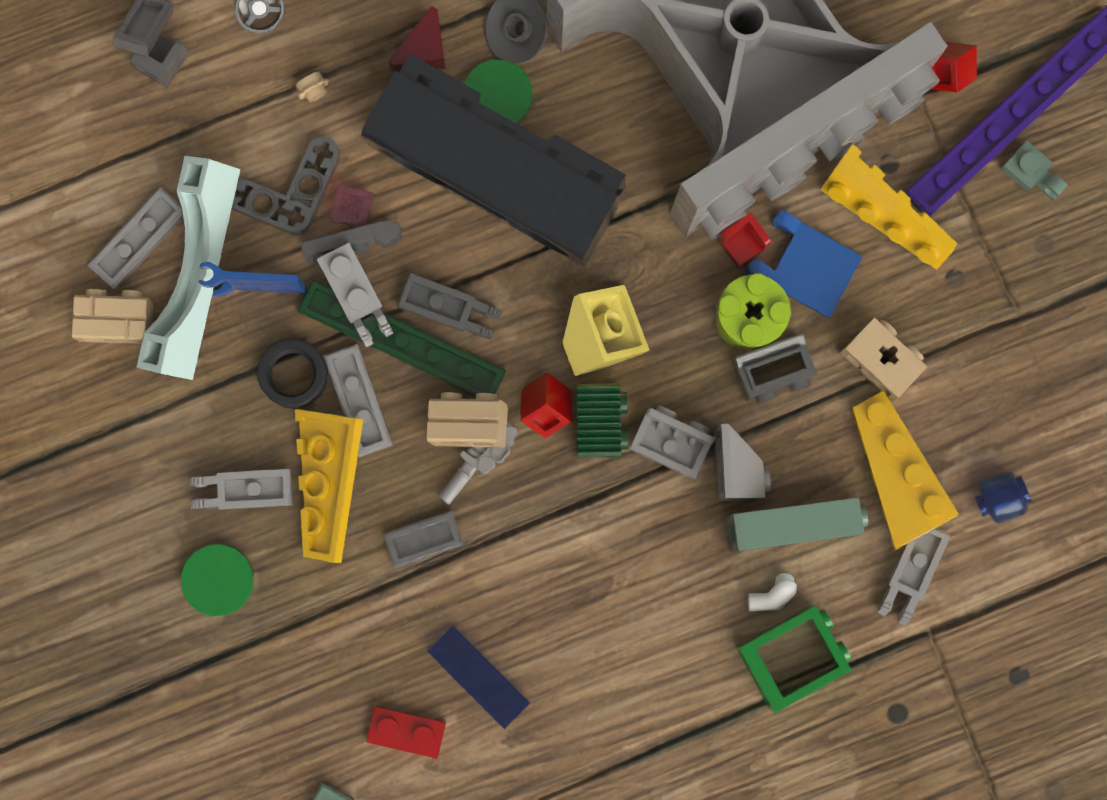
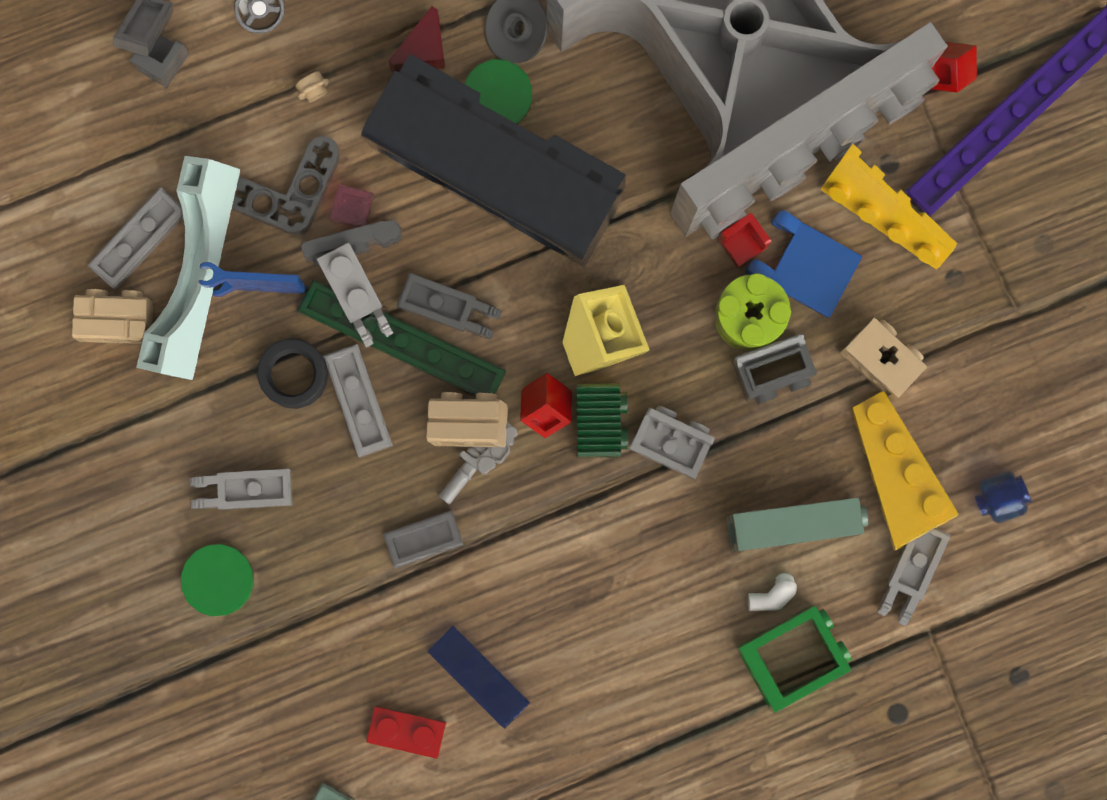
yellow wing [295,409,363,563] -> none
light grey slope [714,424,771,502] -> none
sand green plate [1001,141,1068,201] -> none

